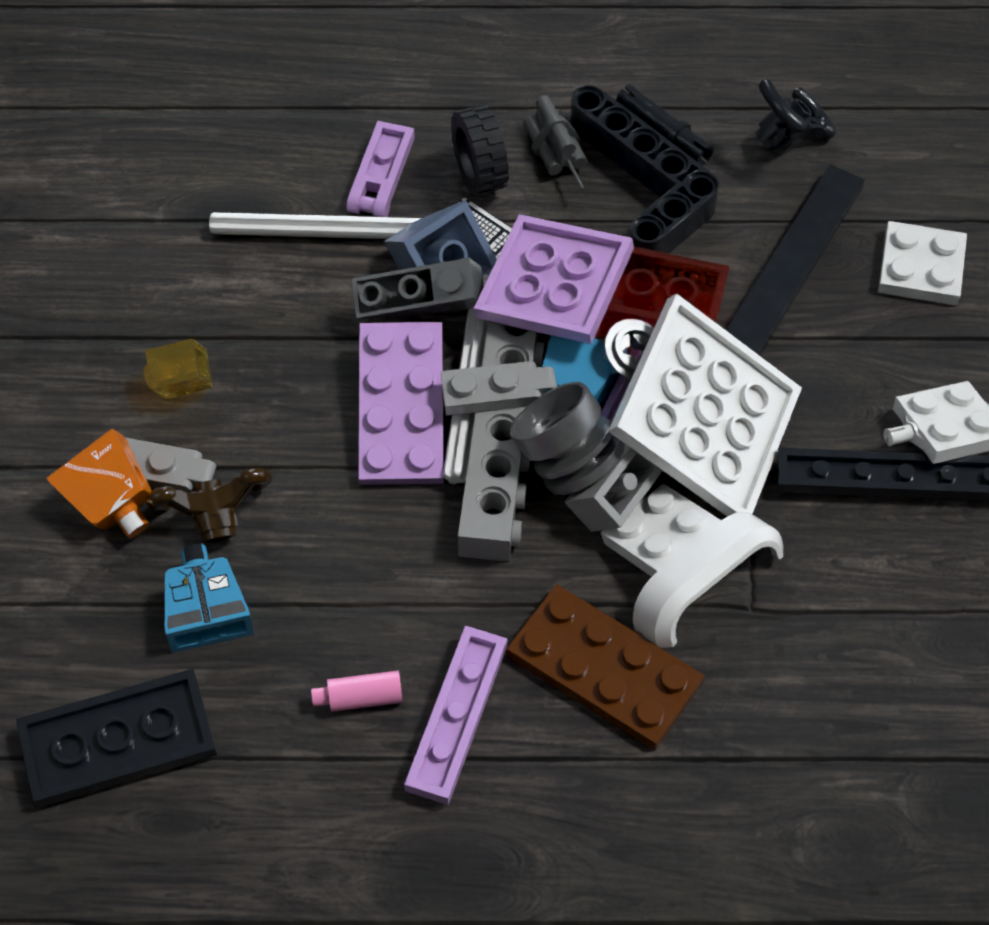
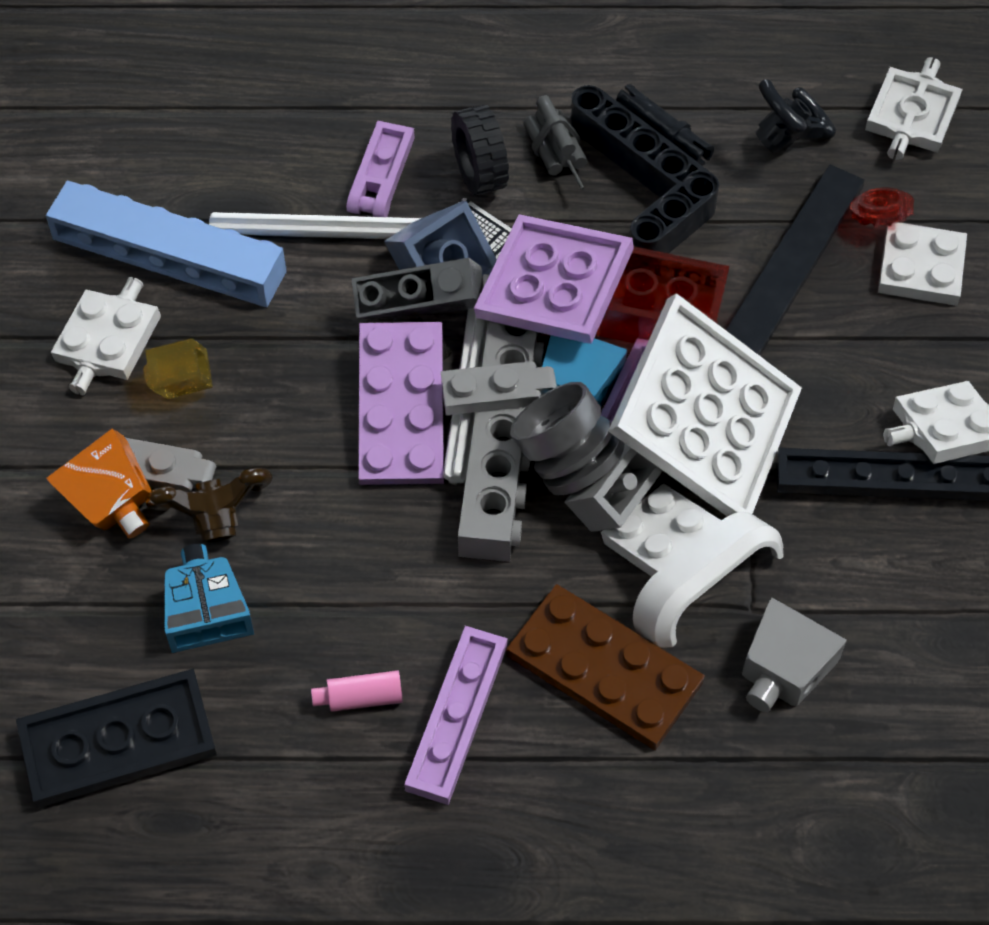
gear [602,319,654,383] -> none
none -> light blue brick [45,180,287,308]
none -> white plate [51,277,161,395]
none -> light grey torso [742,598,847,712]
none -> clear red gear [850,187,914,228]
none -> white plate [865,57,962,160]

